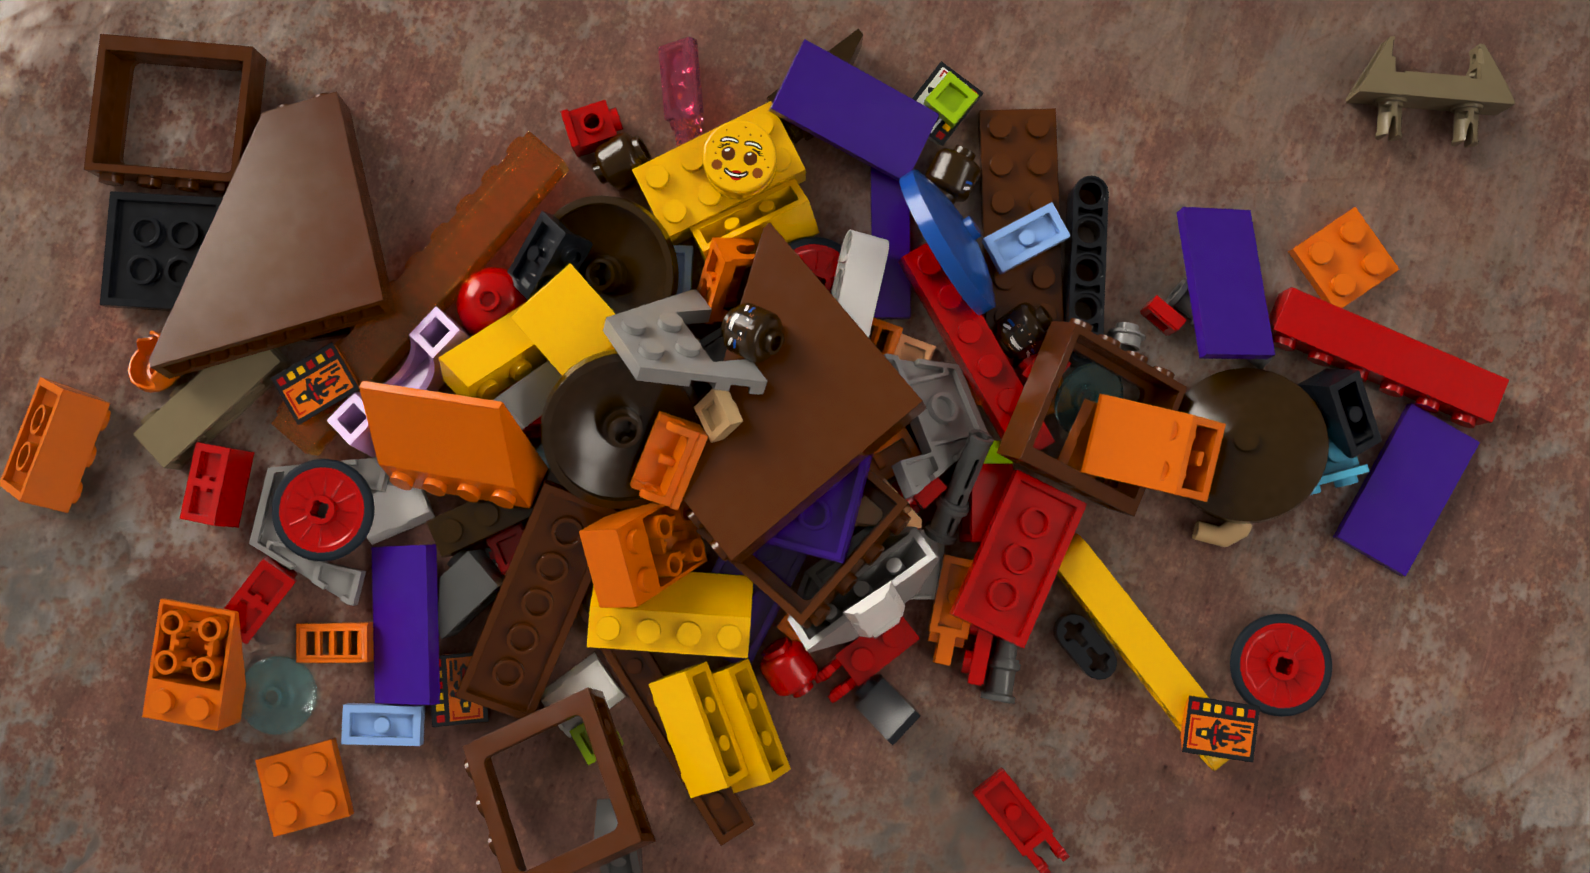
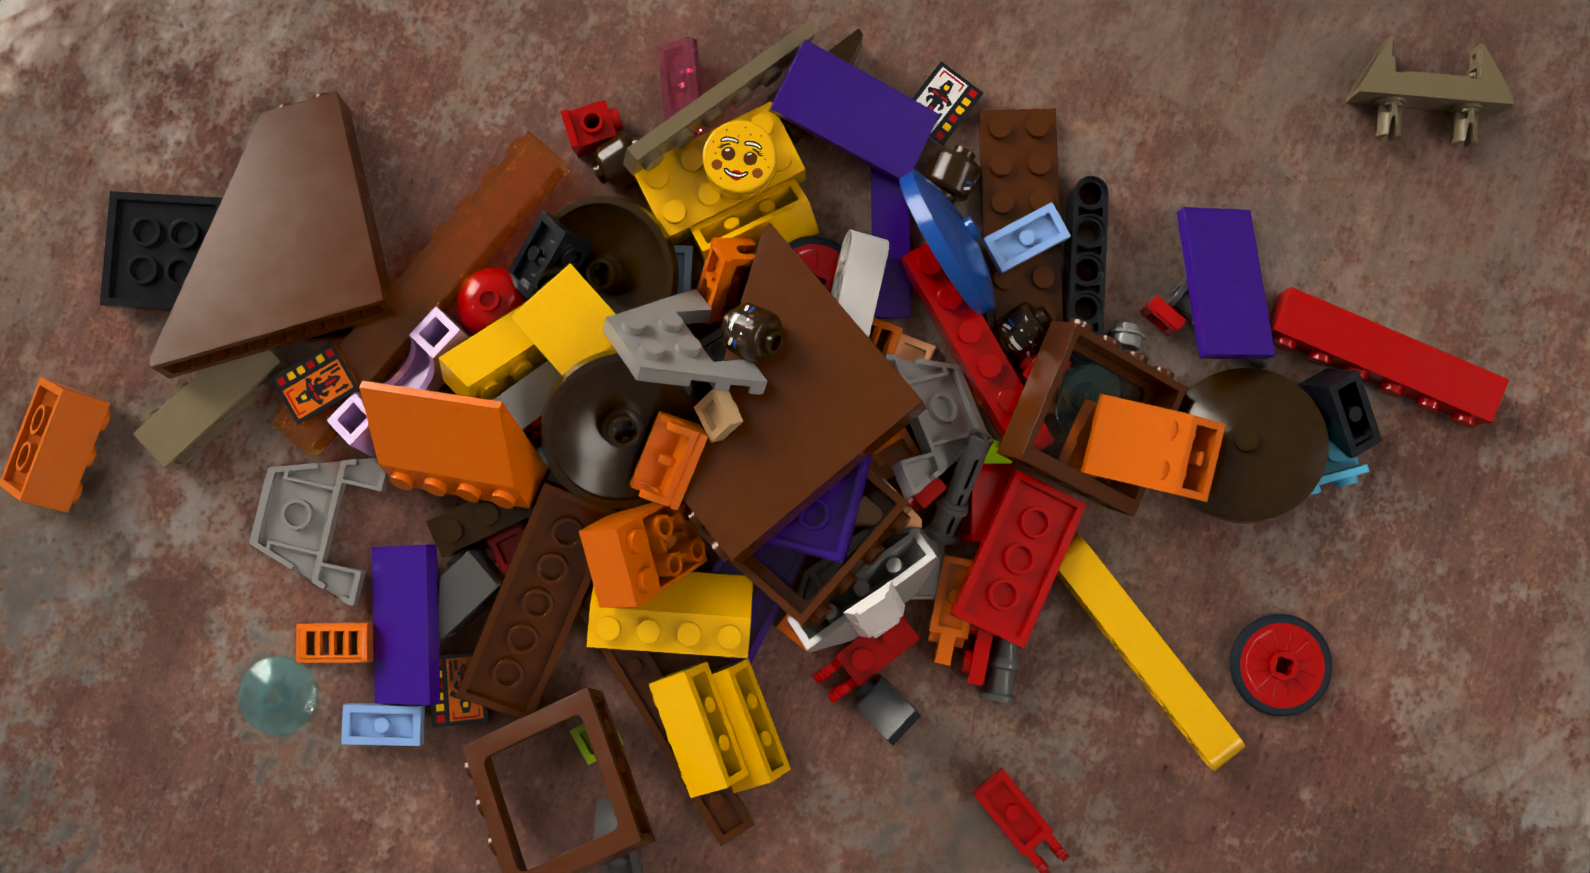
reddish brown piece [84,34,267,195] -> none
orange hair [127,330,181,393] -> none
orange slope [142,598,246,731] -> none
red hinge [179,442,255,528] -> none
red hinge [224,555,298,645] -> none
orange plate [255,738,354,837] -> none
red wheel [272,459,375,561] -> none
white piece [367,480,435,545] -> none
white piece [541,652,626,738] -> none
red head [760,637,818,698] -> none
lime plate [924,71,979,129] -> none
black beam [1053,613,1117,680] -> none
piece [1180,695,1260,763] -> none
tan arm [1192,521,1252,547] -> none
orange plate [1288,207,1400,308] -> none
dark purple tile [1333,404,1480,576] -> none
none -> dark tan plate [623,23,815,176]

